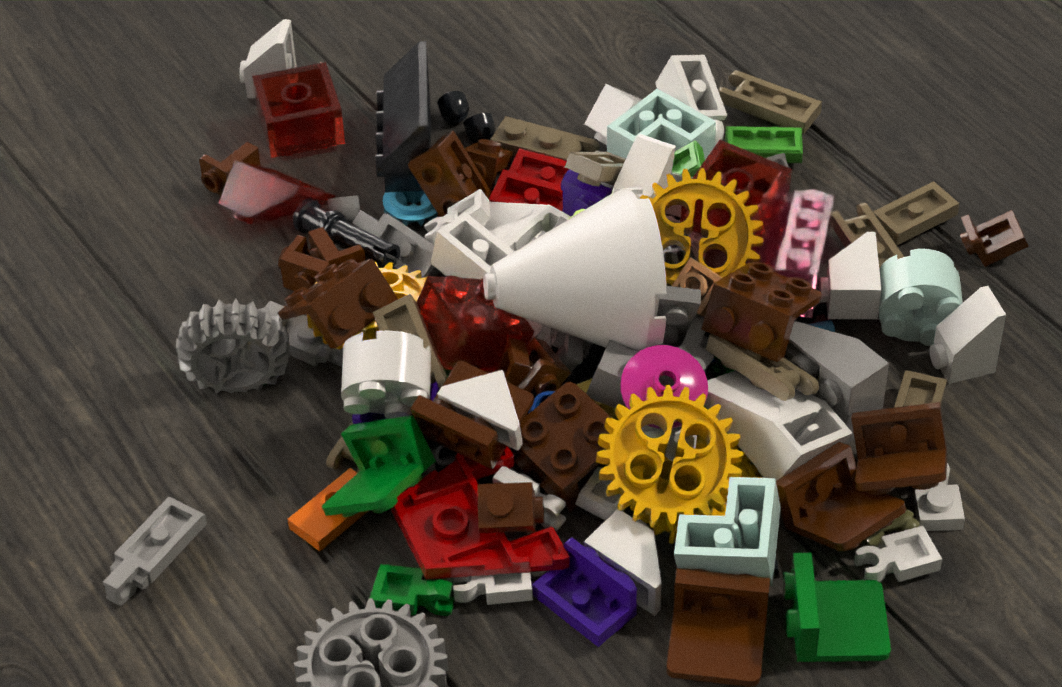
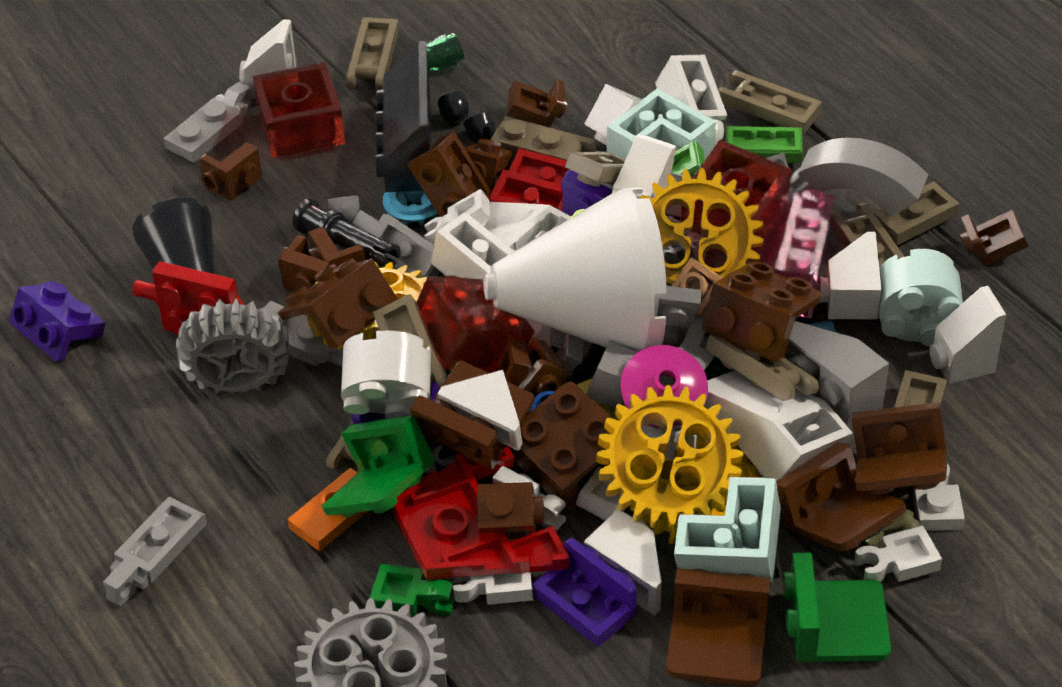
clear red slope [219,160,335,224] -> none
none -> dark purple bracket [9,281,106,361]
none -> black cone [132,197,215,274]
none -> red plate [132,261,245,334]
none -> light grey hinge [163,82,253,163]
none -> dark tan hinge [346,17,399,90]
none -> clear green cone [426,32,465,73]
none -> reddish brown bracket [507,79,568,127]
none -> light grey arch [784,138,929,217]

